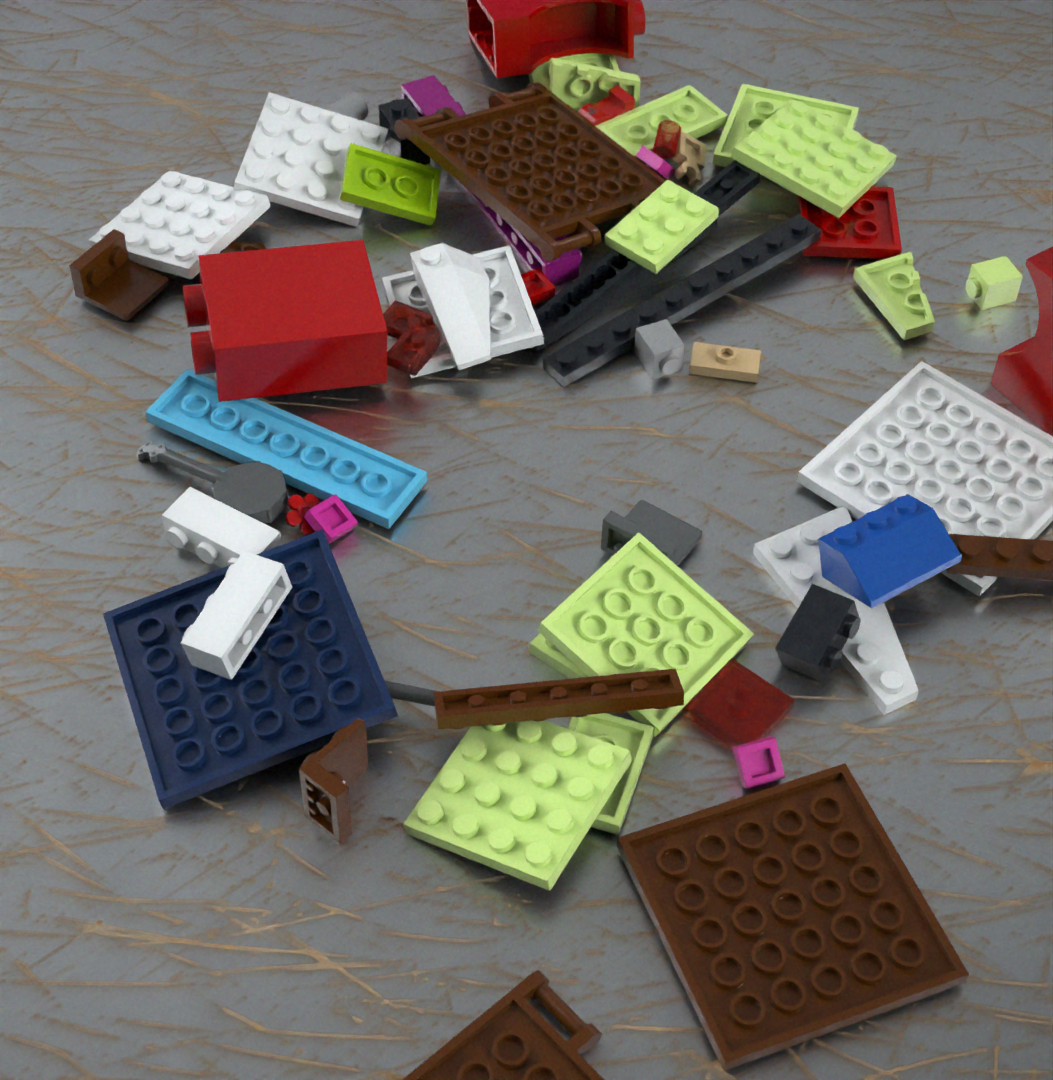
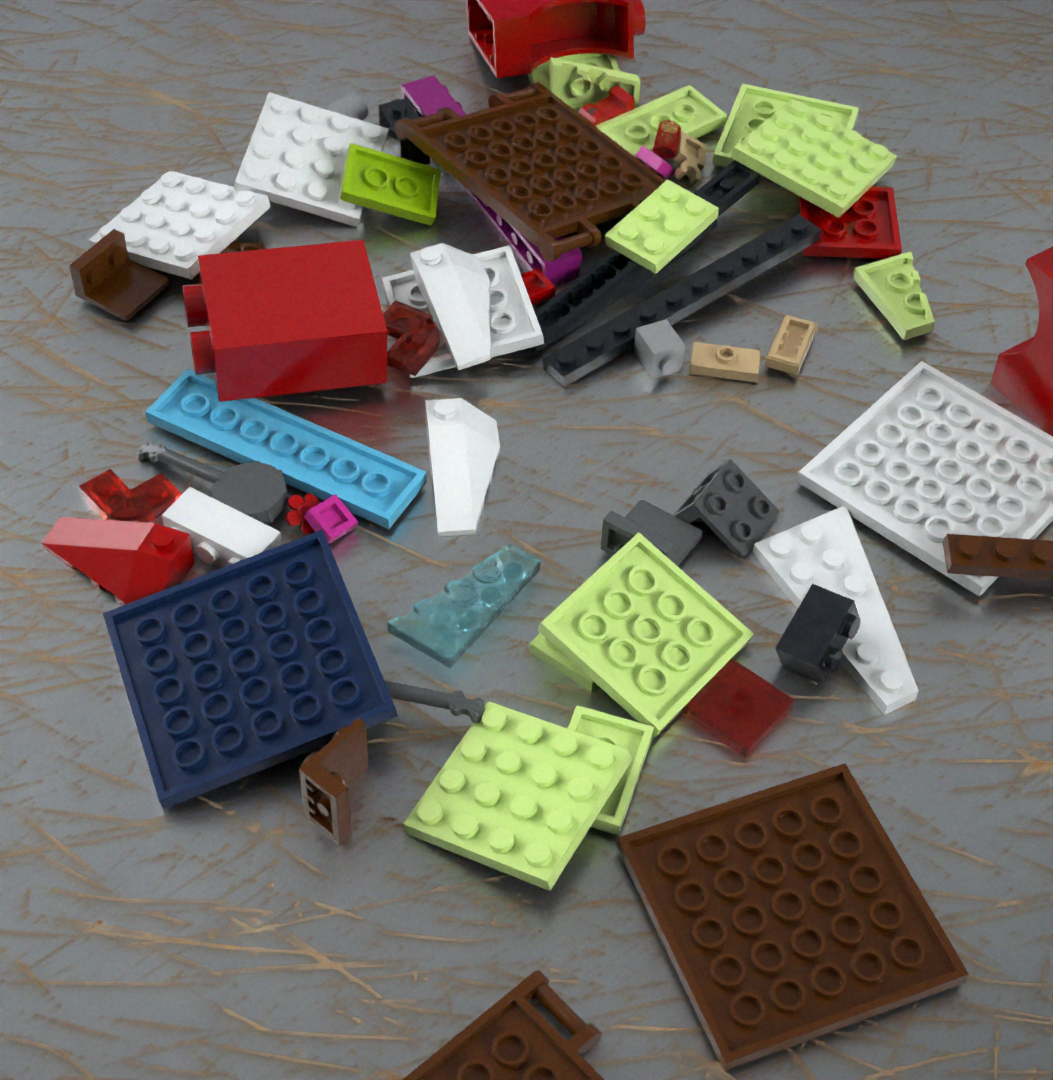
white brick [181,550,292,680] -> none
reddish brown plate [433,669,684,730] -> none
dark pink plate [732,736,785,788] -> none
blue slope [818,494,961,609] -> none
yellowish green brick [965,256,1023,310] -> none
none -> red wedge [41,517,194,605]
none -> clear red plate [79,469,182,523]
none -> clear light blue wing [387,544,541,668]
none -> white wedge [425,398,500,537]
none -> dark grey bracket [673,459,779,558]
none -> tan plate [765,314,818,375]

